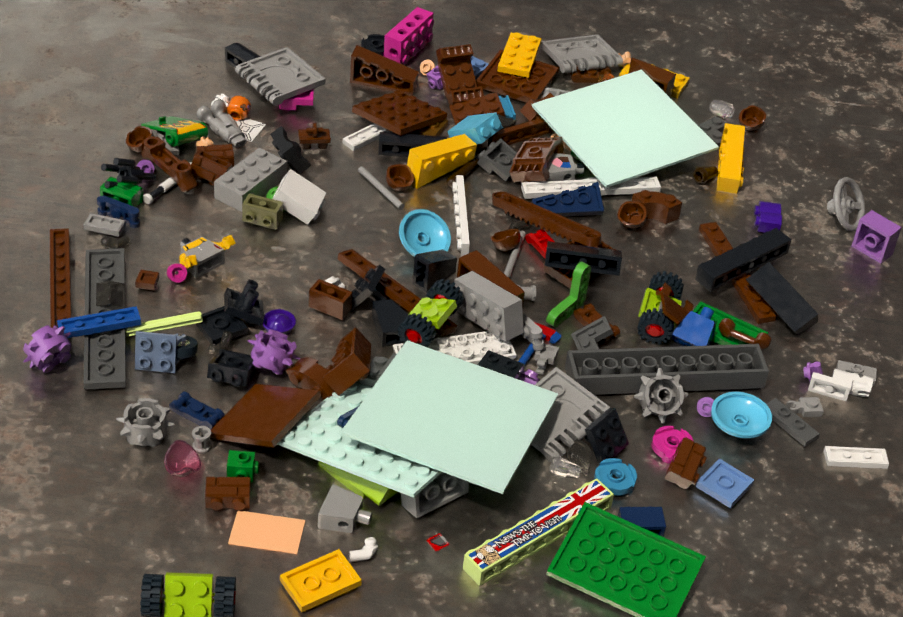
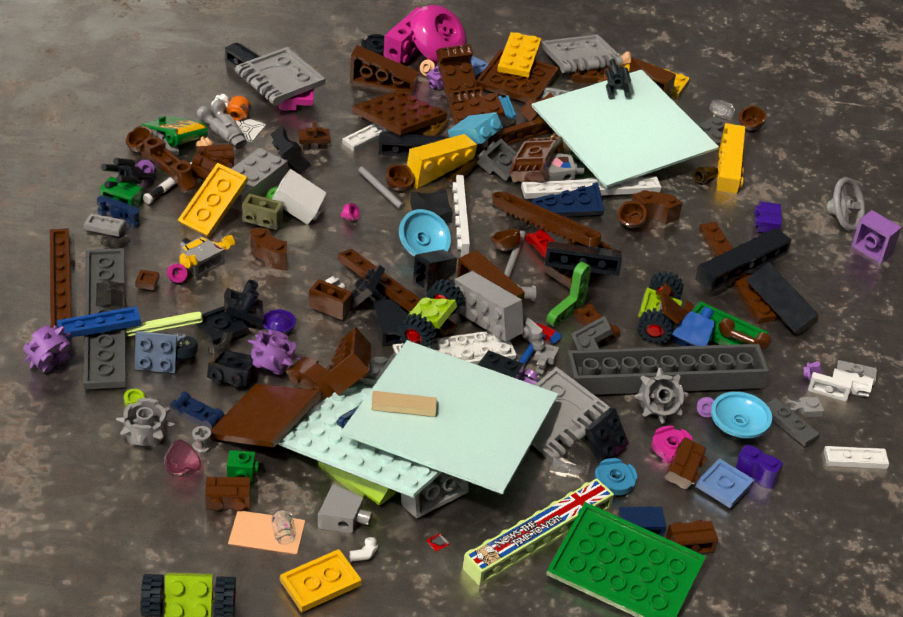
none -> lime tile [124,389,145,407]
none -> yellow plate [177,163,249,238]
none -> reddish brown brick [250,228,287,270]
none -> clear brick [271,510,296,545]
none -> dark pink tile [341,203,360,222]
none -> tan tile [371,391,436,417]
none -> black brick [410,189,453,223]
none -> dark pink brick [411,5,467,64]
none -> black plant [605,59,631,100]
none -> reddish brown brick [666,520,718,554]
none -> dark purple brick [735,445,783,489]

